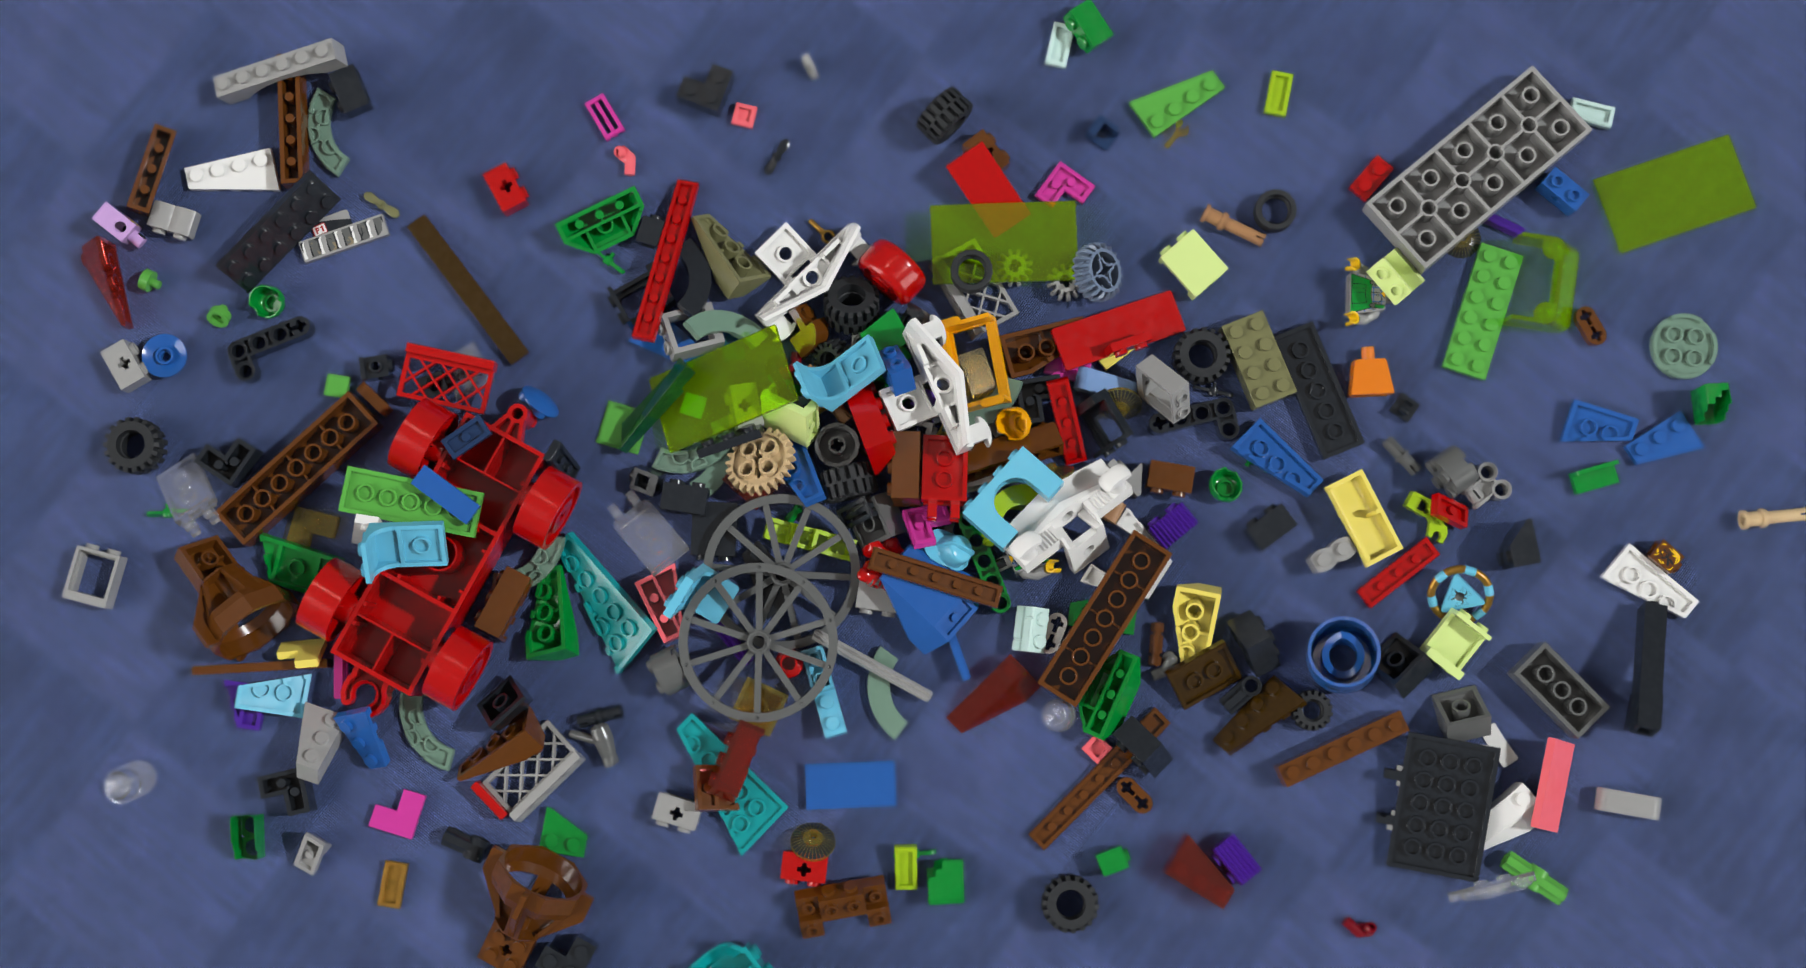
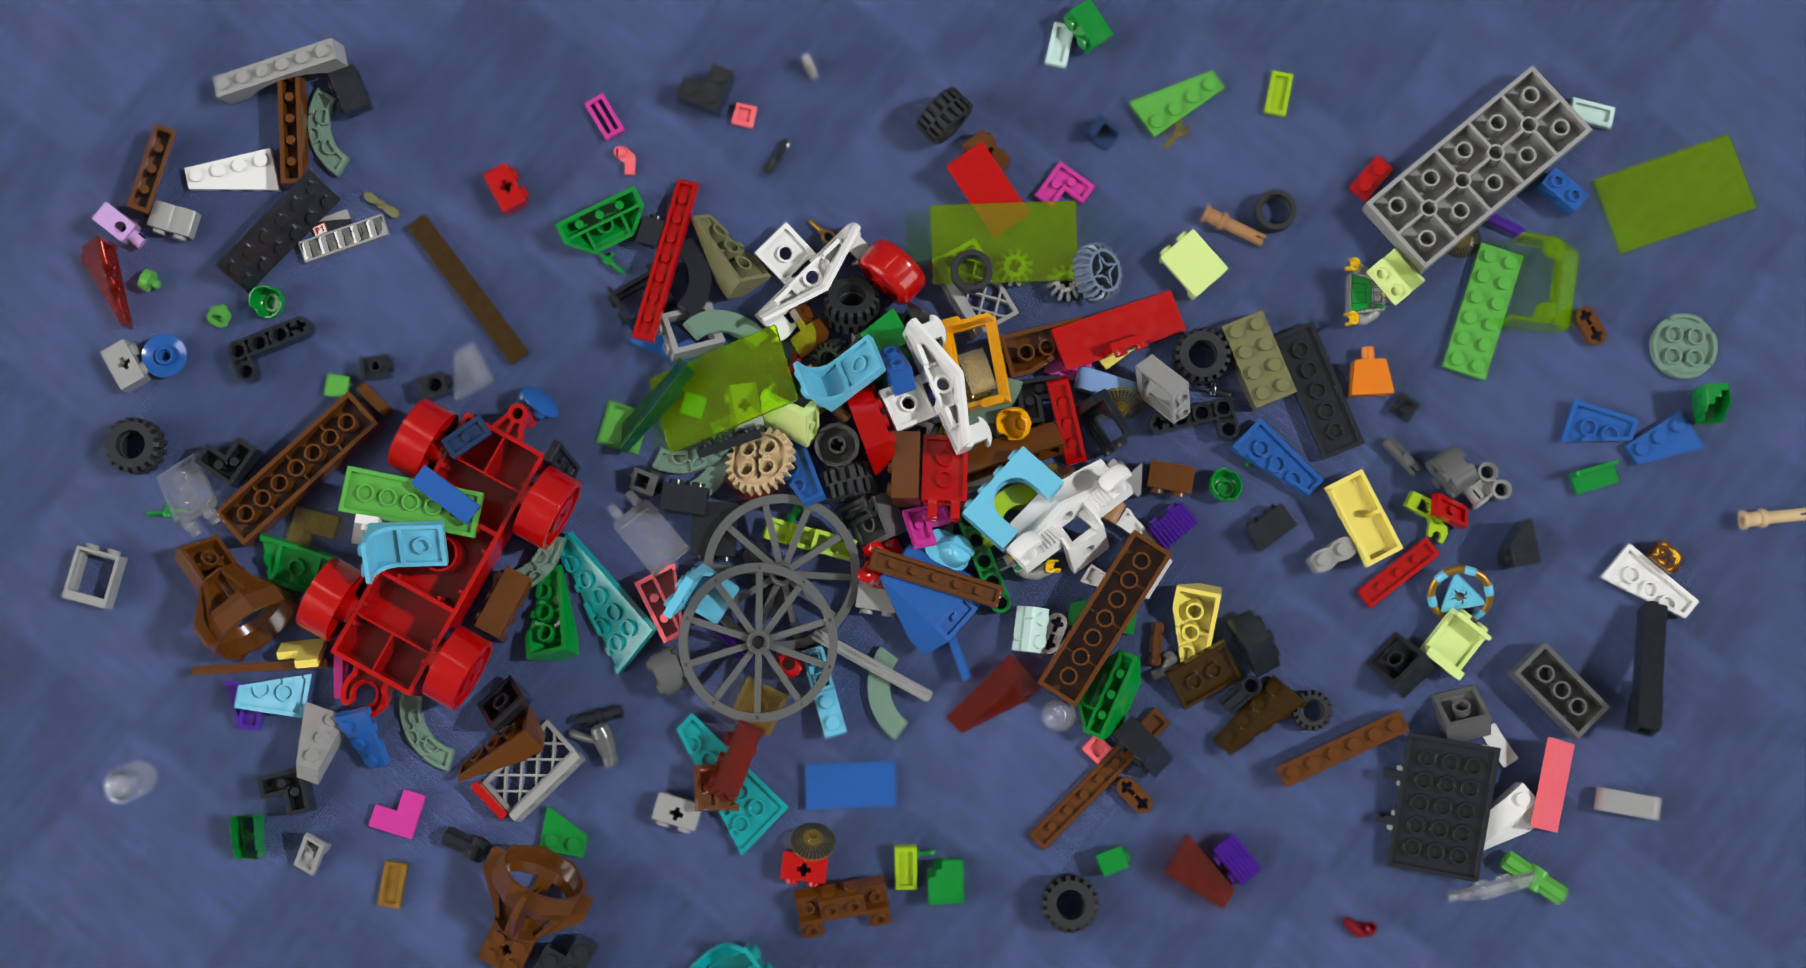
red fence [396,342,498,415] -> none
blue piece [1306,616,1381,694] -> none

